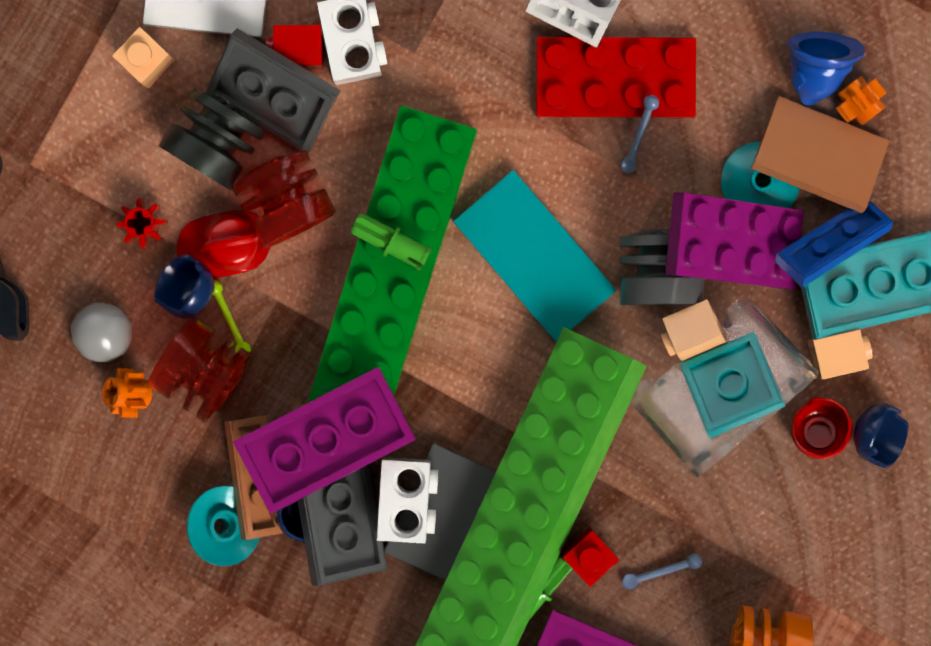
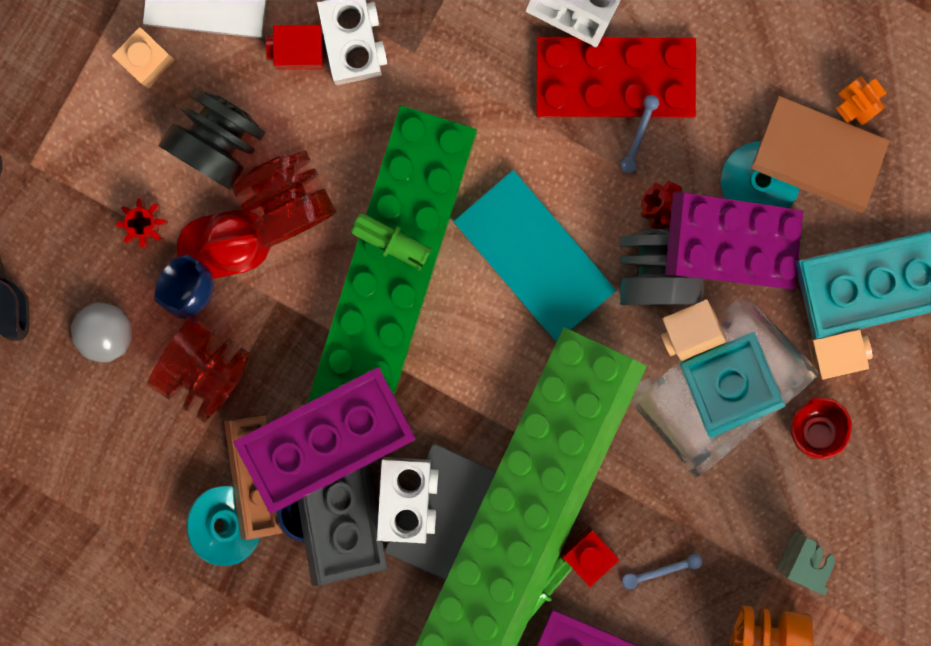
orange gear [102,368,152,418] -> none
dark grey tile [206,28,341,154] -> none
lime hinge [212,280,251,357] -> none
blue tile [775,200,893,288] -> none
blue piece [786,31,865,105] -> none
dark blue hair [853,403,909,468] -> none
none -> red gear [640,180,682,229]
none -> sand green hinge [777,530,835,596]

